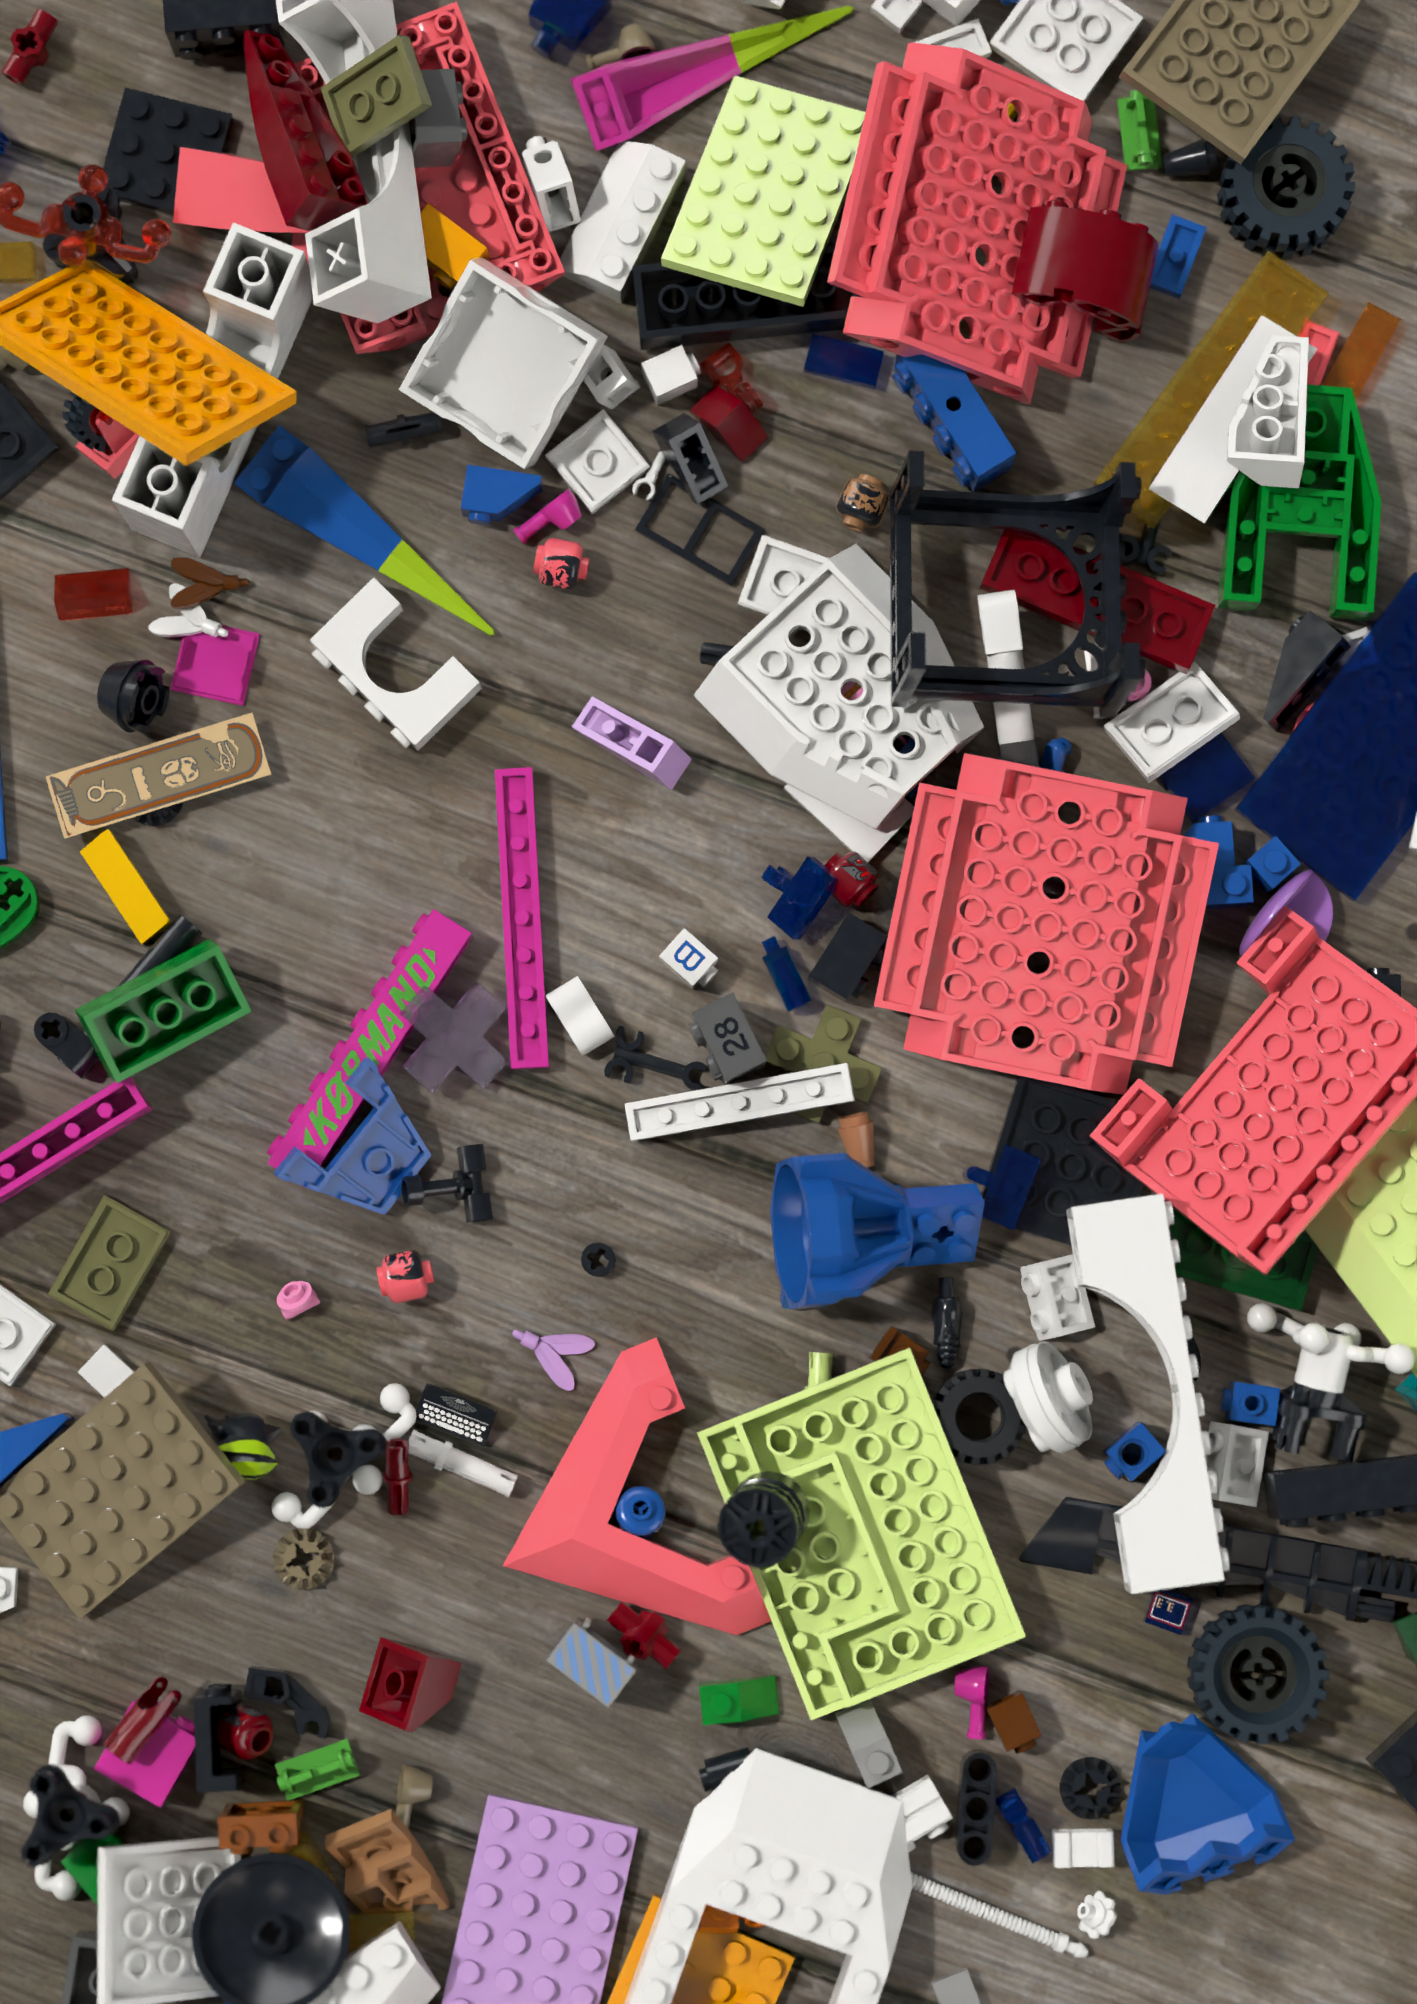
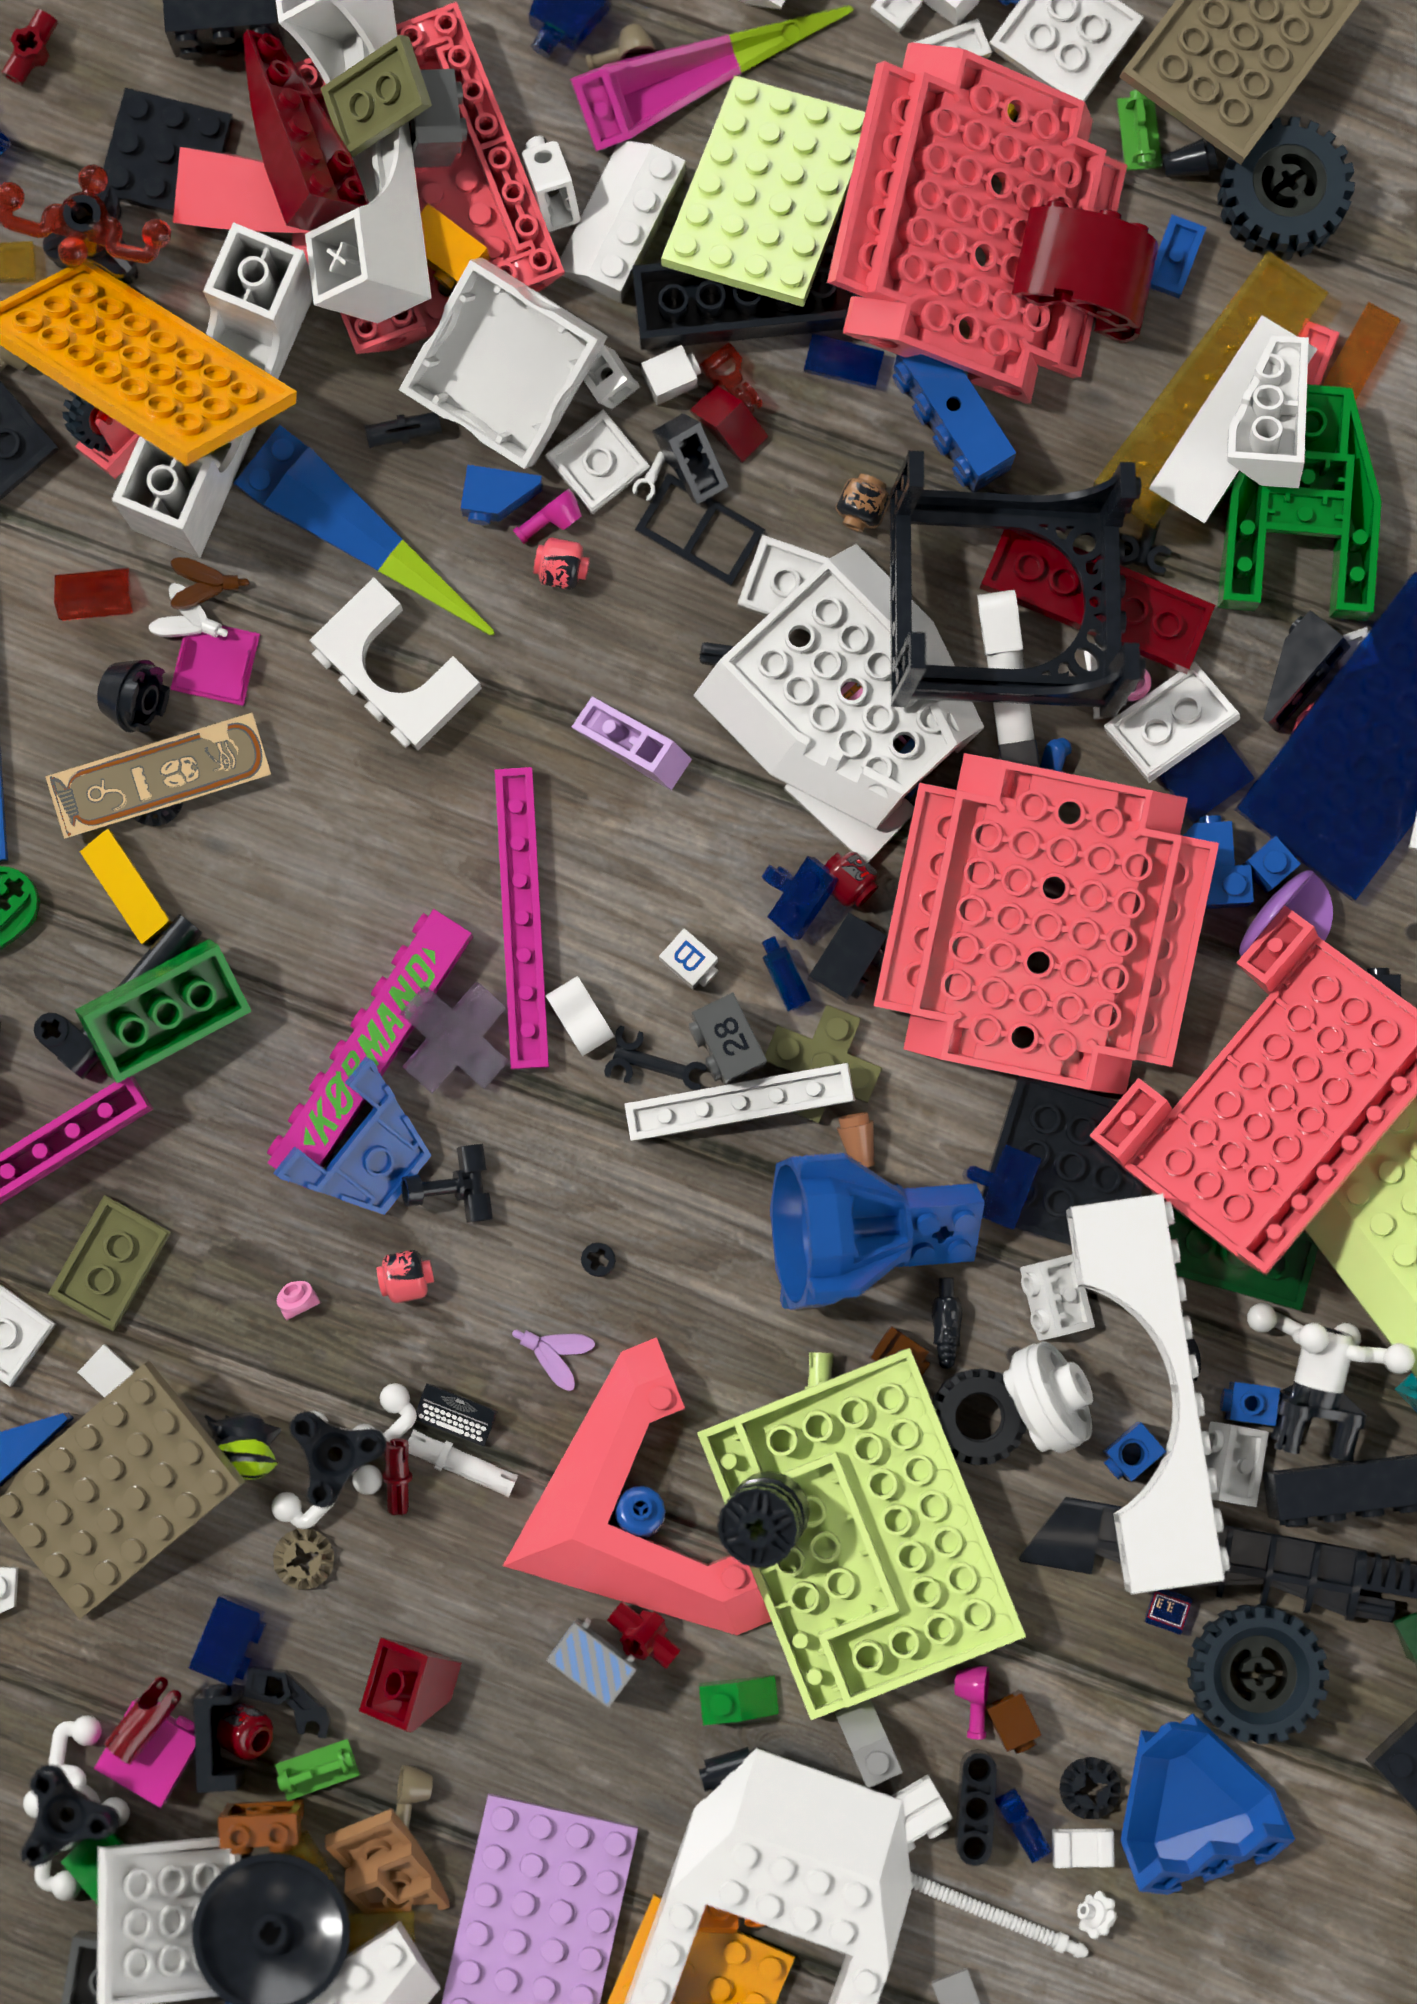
none -> clear blue brick [188,1594,267,1686]

